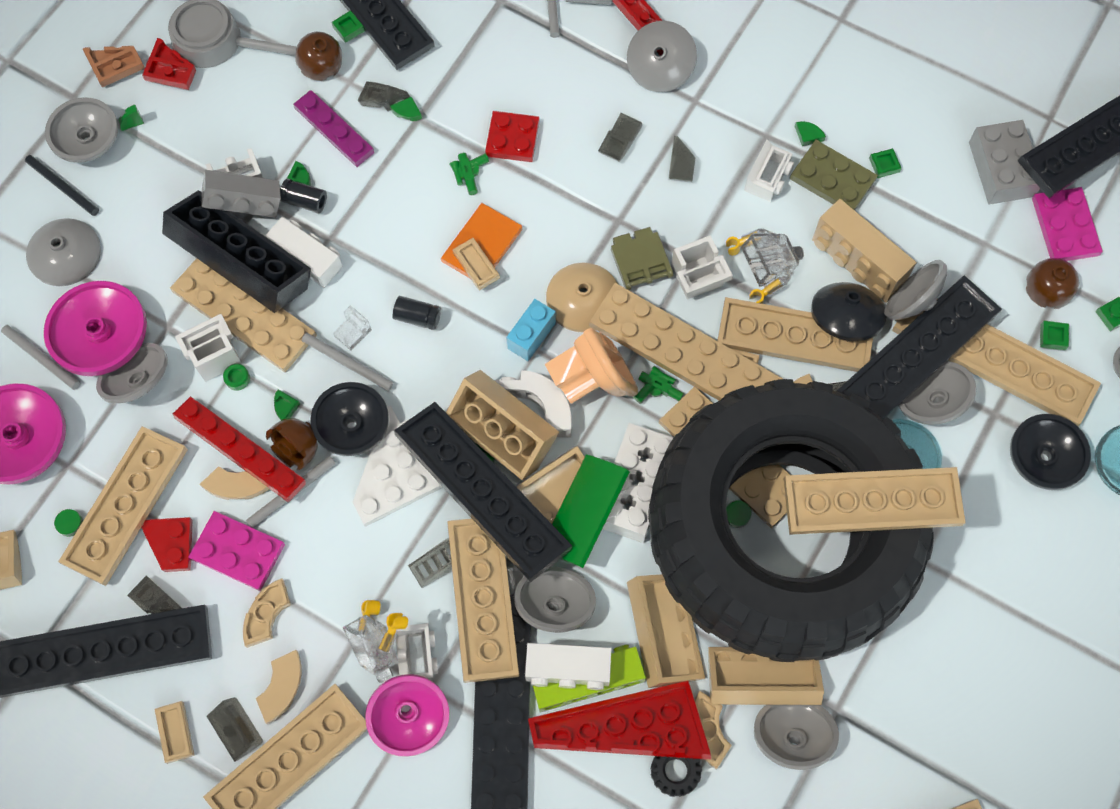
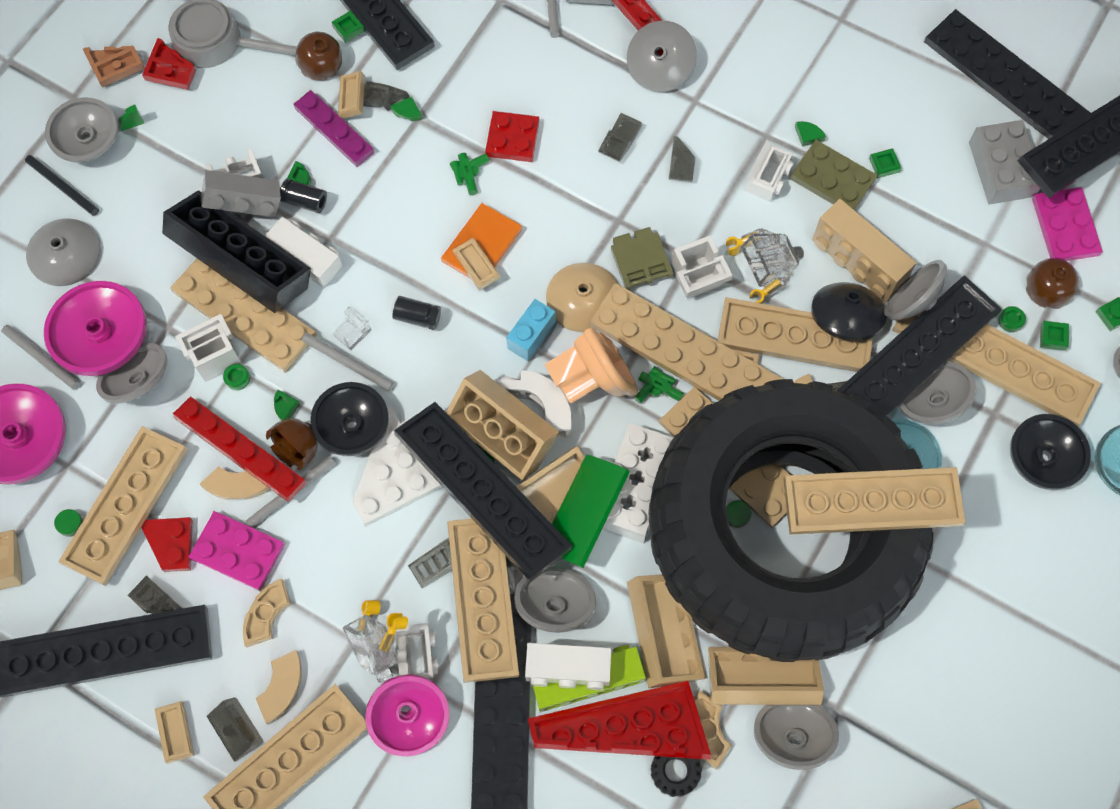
none -> tan tile [338,71,365,119]
none -> black plate [924,9,1091,139]
none -> green tile [998,306,1026,333]

